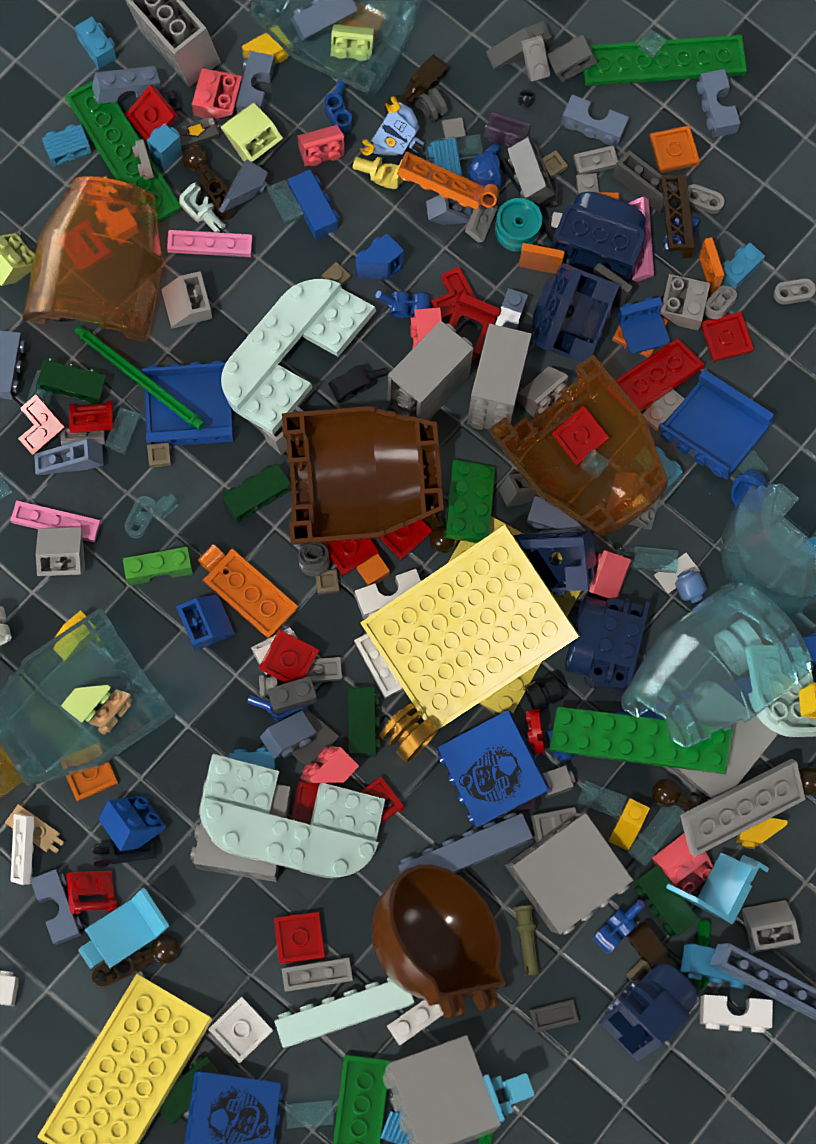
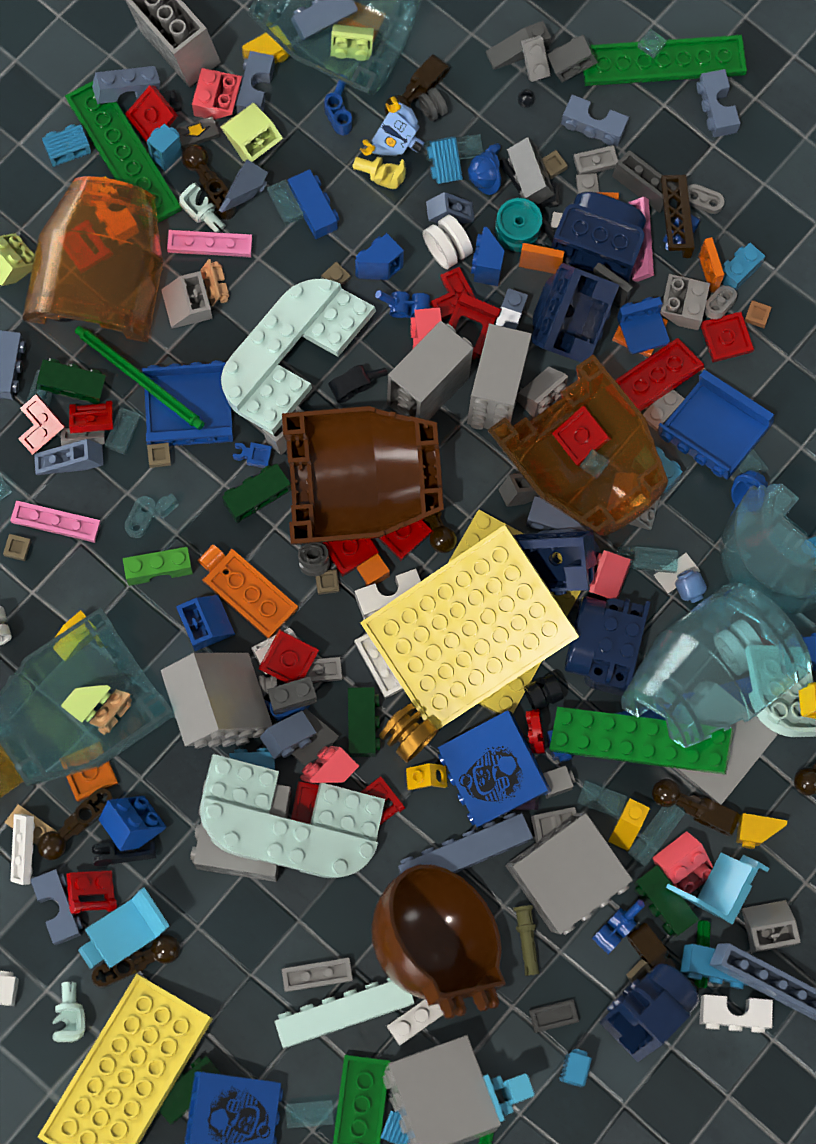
light grey slope [36,527,85,576] -> none
dark azure brick [75,17,116,69] -> none
light grey plate [132,139,154,180] -> none
white plate [208,997,273,1063] -> none
red plate [274,912,325,964] -> none
coral slope [298,125,344,166] -> none
orange hinge [397,151,499,210] -> none
light grey tile [442,117,466,140] -> none
green plate [445,460,495,543] -> none
light grey plate [465,204,498,242] -> none
clear purple bracket [484,112,530,147] -> none
orange tile [649,126,700,173] -> none
light grey plate [680,759,806,857] -> none
light grey plate [773,279,816,304] -> none
none -> dark tan plate [3,534,31,561]
none -> dark brown beam [37,788,113,860]
none -> light aqua piece [53,982,85,1042]
none -> light grey brick [161,653,272,749]
none -> light nougat hinge [201,259,229,306]
none -> blue plate [233,442,272,468]
none -> yellow bracket [406,763,447,790]
none -> white wheel [423,214,473,269]
none -> blue slope [471,227,504,286]
none -> dark azure brick [559,1049,592,1087]
none -> medium nougat plate [744,300,771,328]

